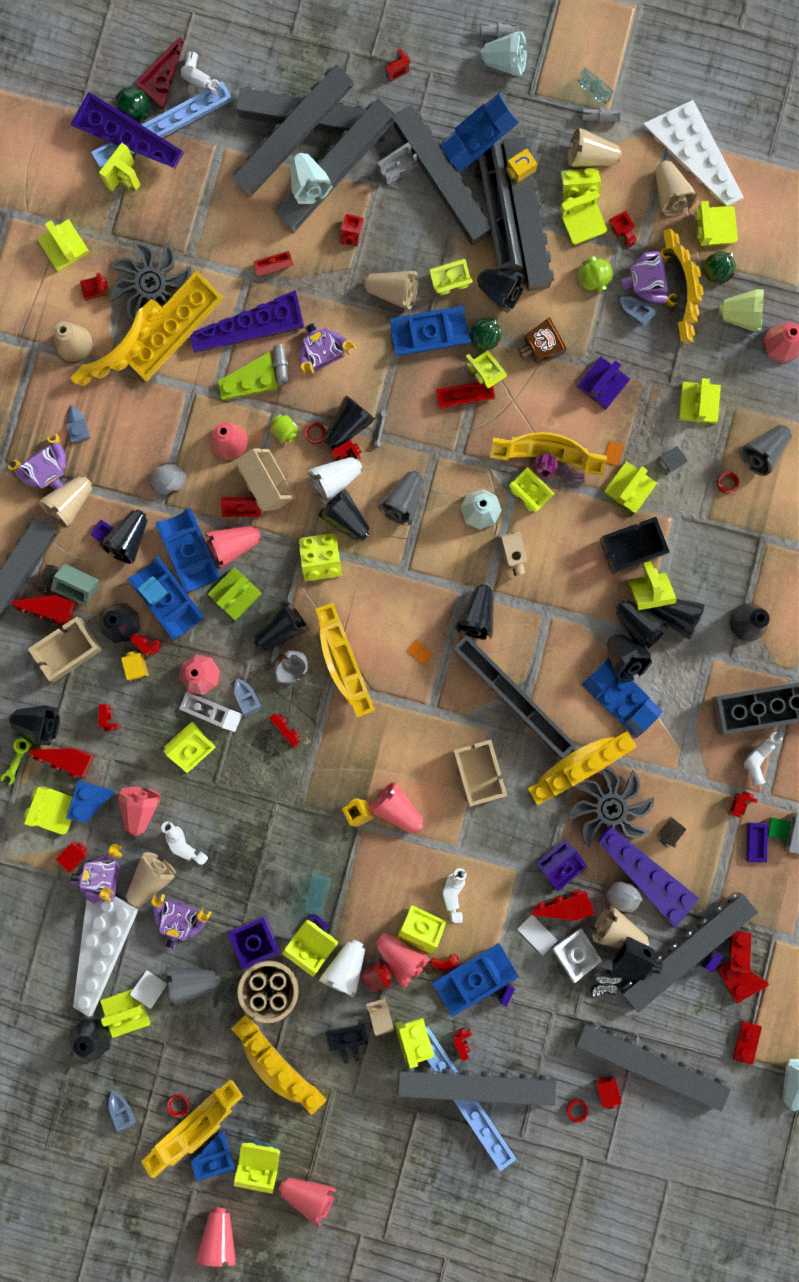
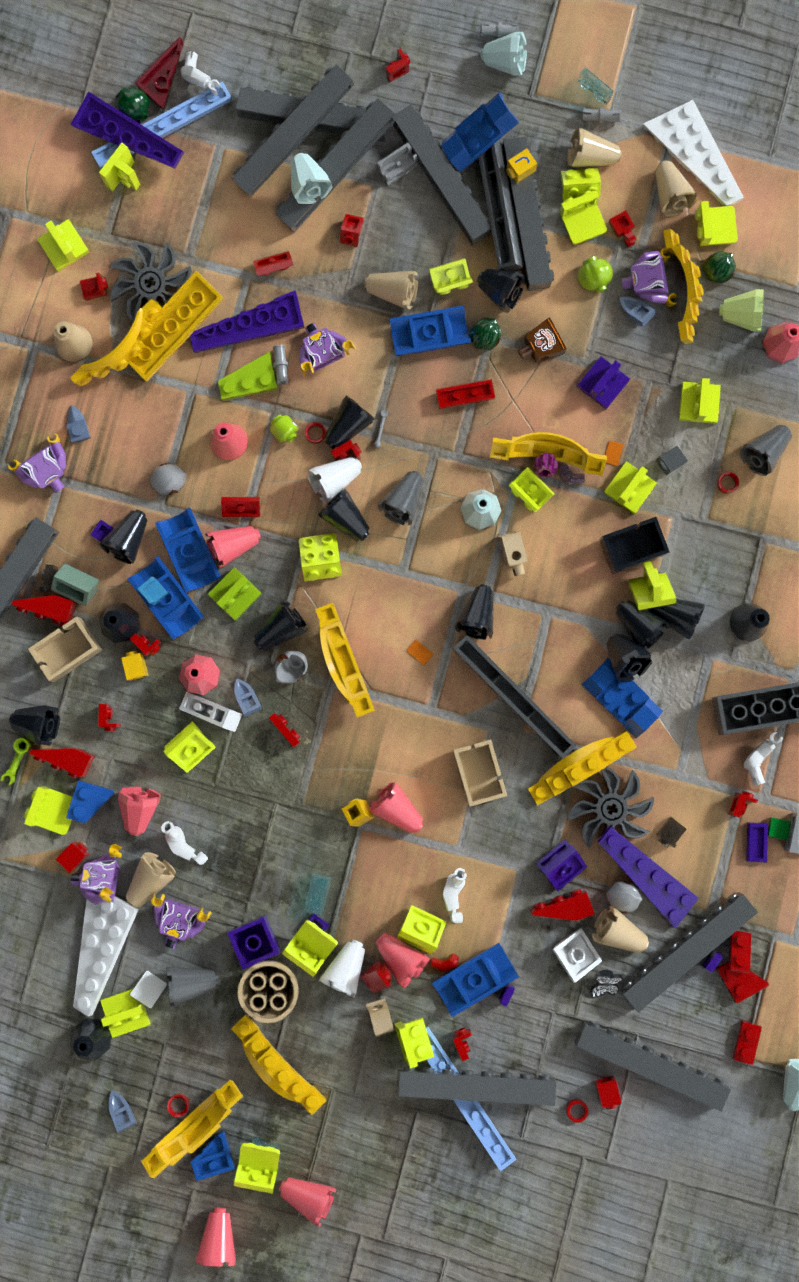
tan cone [39,476,92,529] -> none
tan piece [235,449,296,511] -> none
black hinge [326,1023,368,1064] -> none
neon yellow bracket [466,351,507,388] -> none
white sticker [517,915,558,955] -> none
black torso [612,936,662,981] -> none

